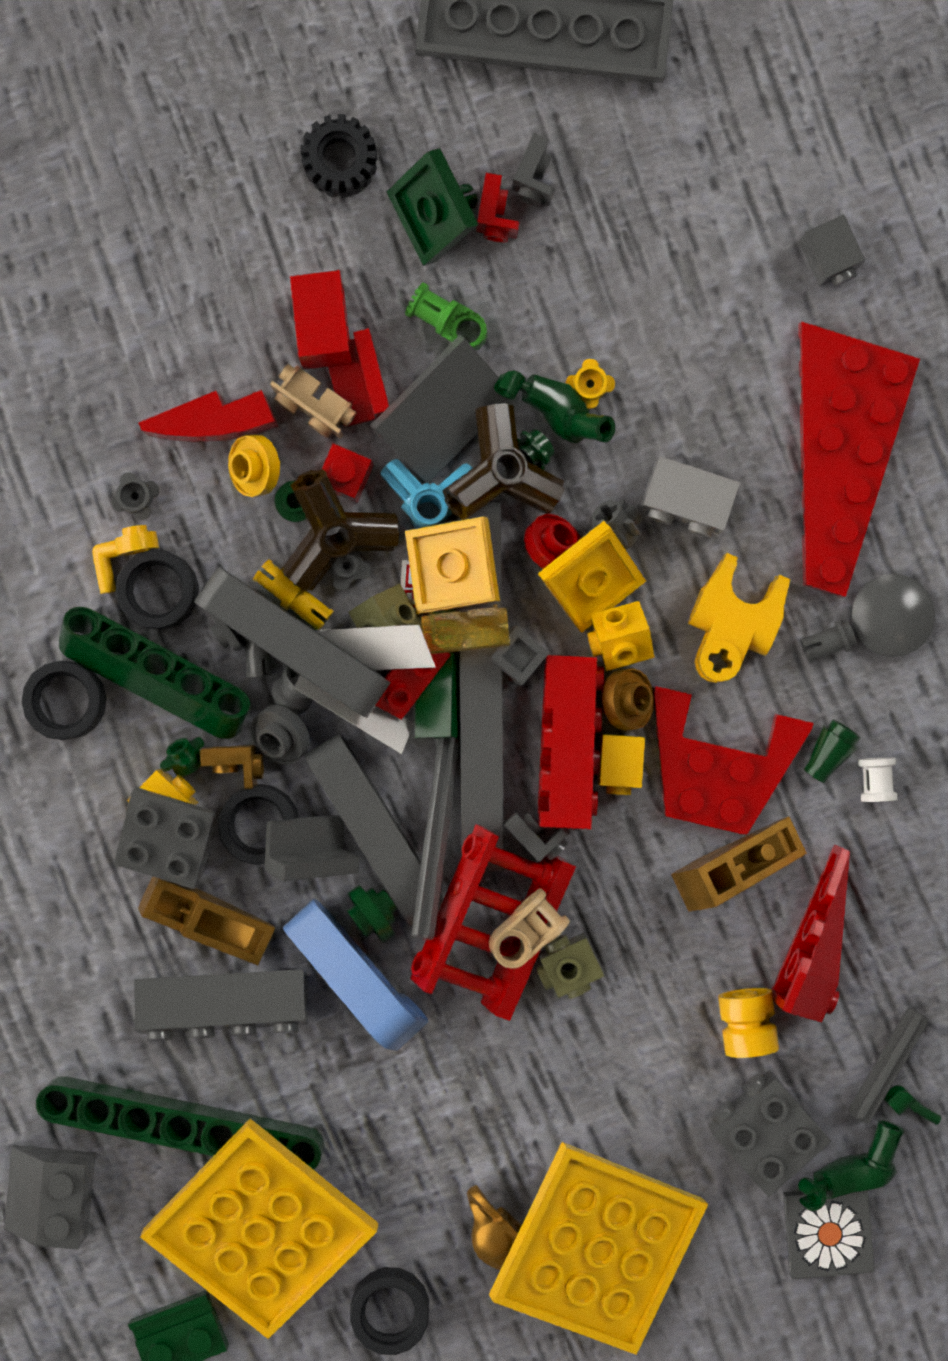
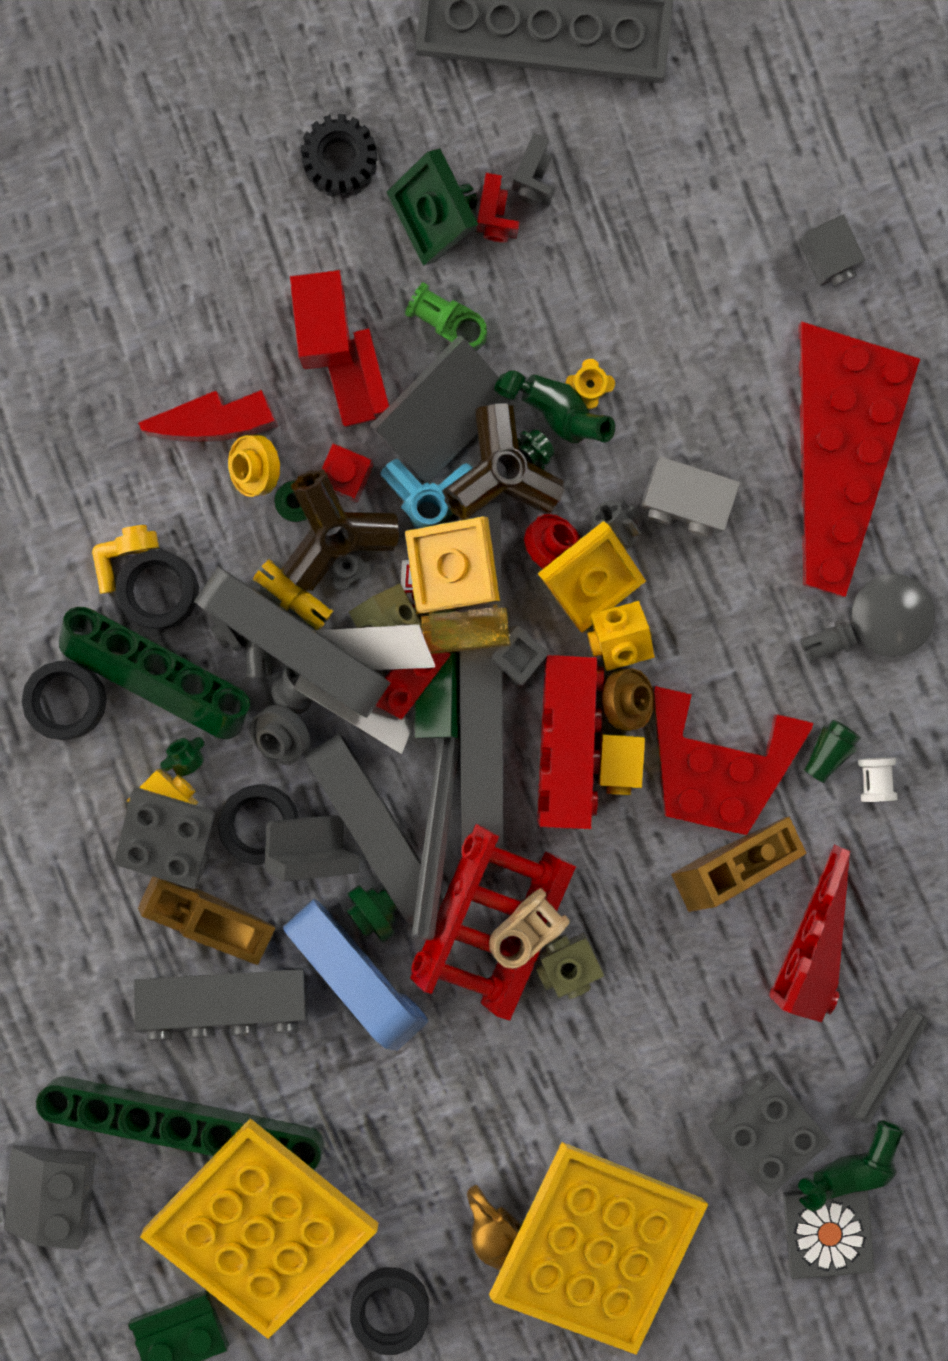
dark grey plate [111,472,159,520] -> none
pearl gold bracket [200,745,264,789] -> none
tan hinge [270,364,357,439] -> none
dark grey bracket [503,810,570,862] -> none
yellow piece [688,553,790,683] -> none
yellow wheel [718,988,779,1058] -> none
dark green hand [884,1085,941,1125] -> none

